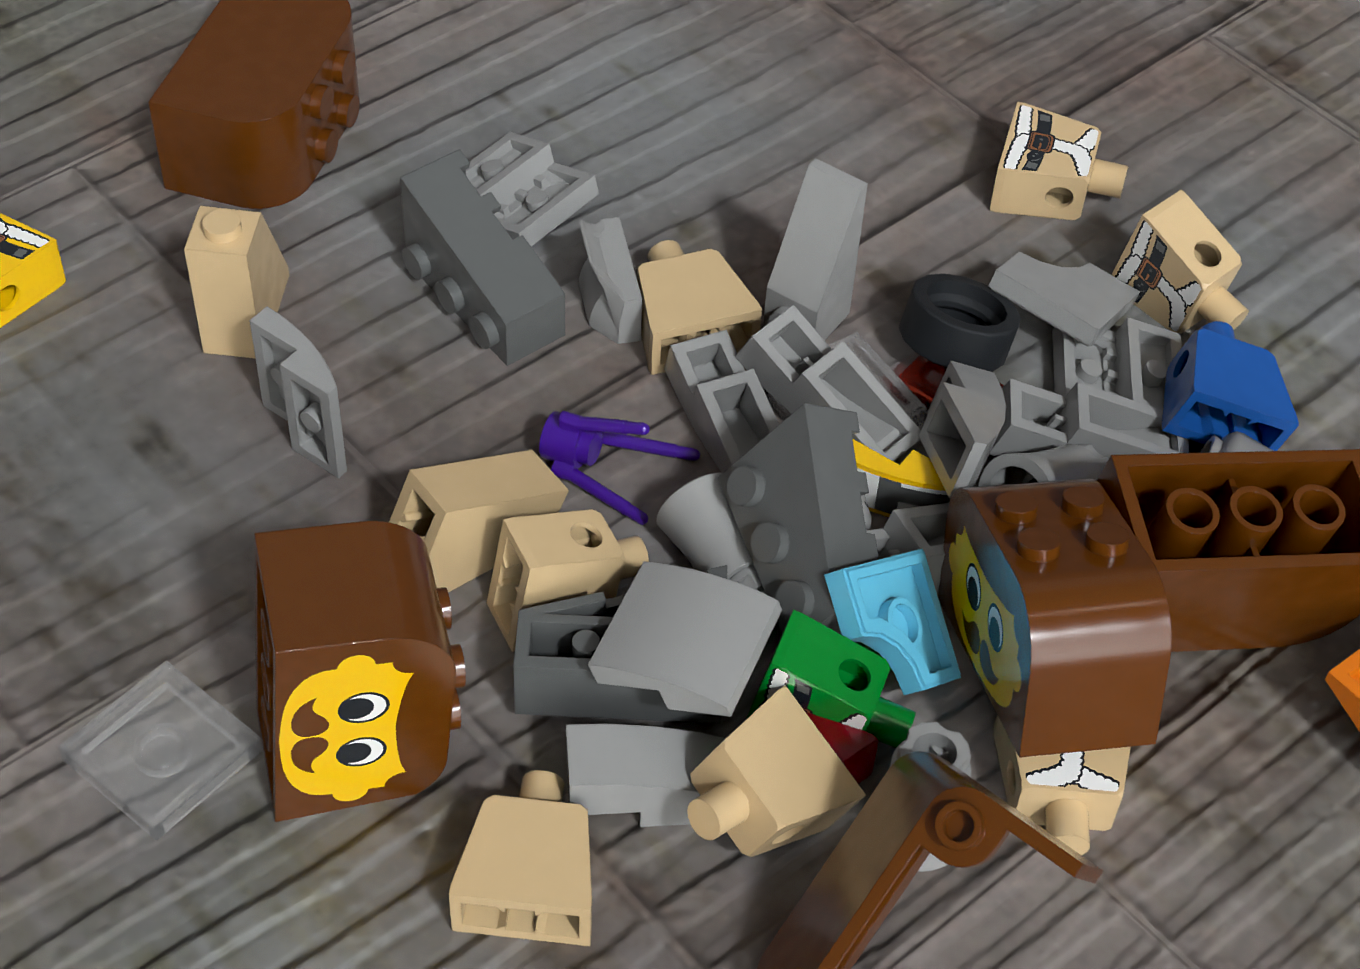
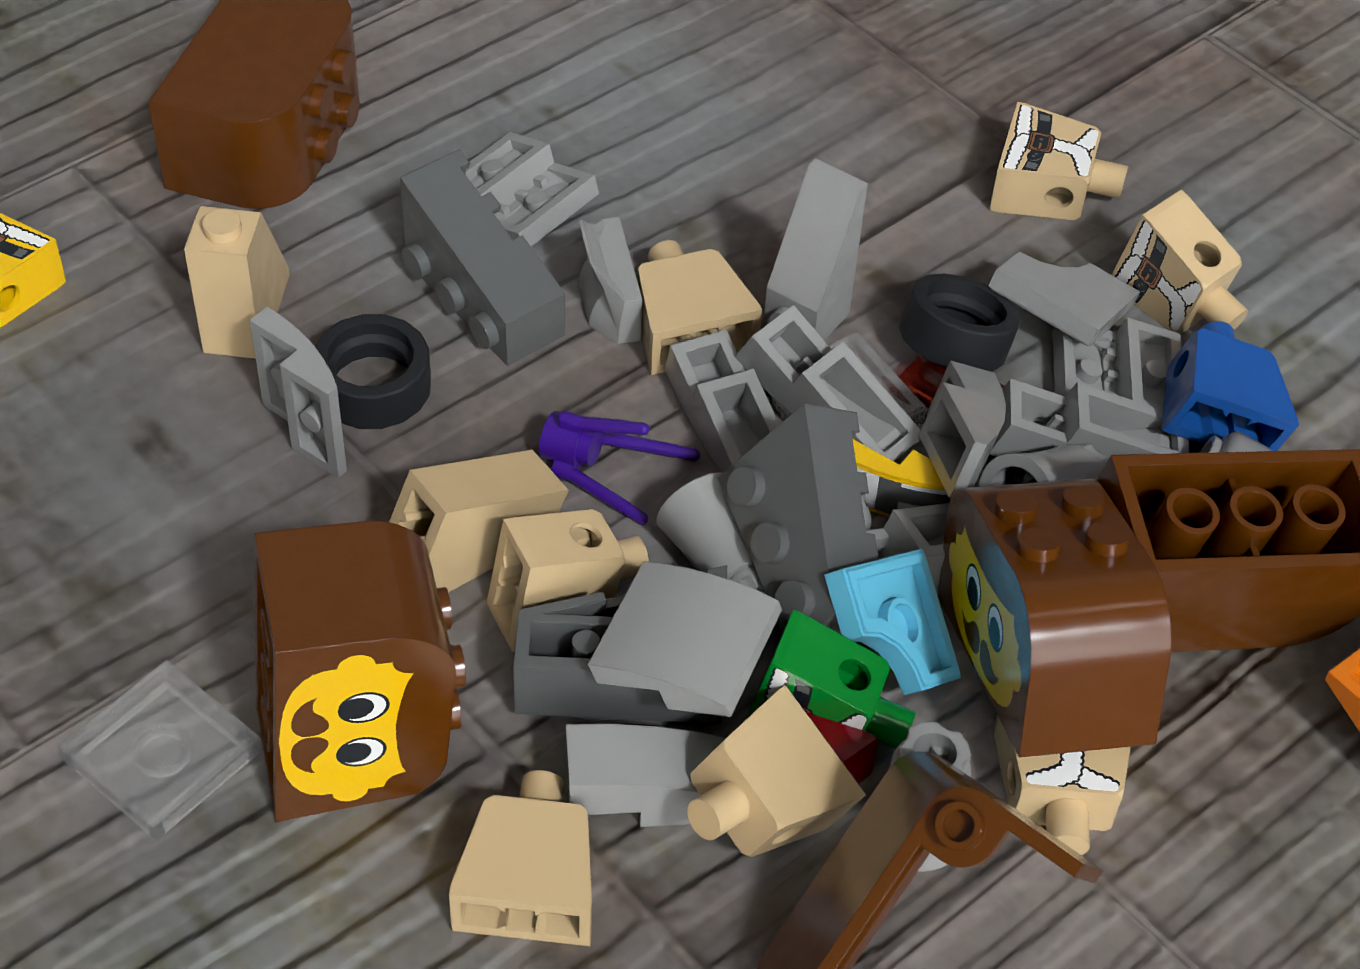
none -> black tyre [315,314,431,429]

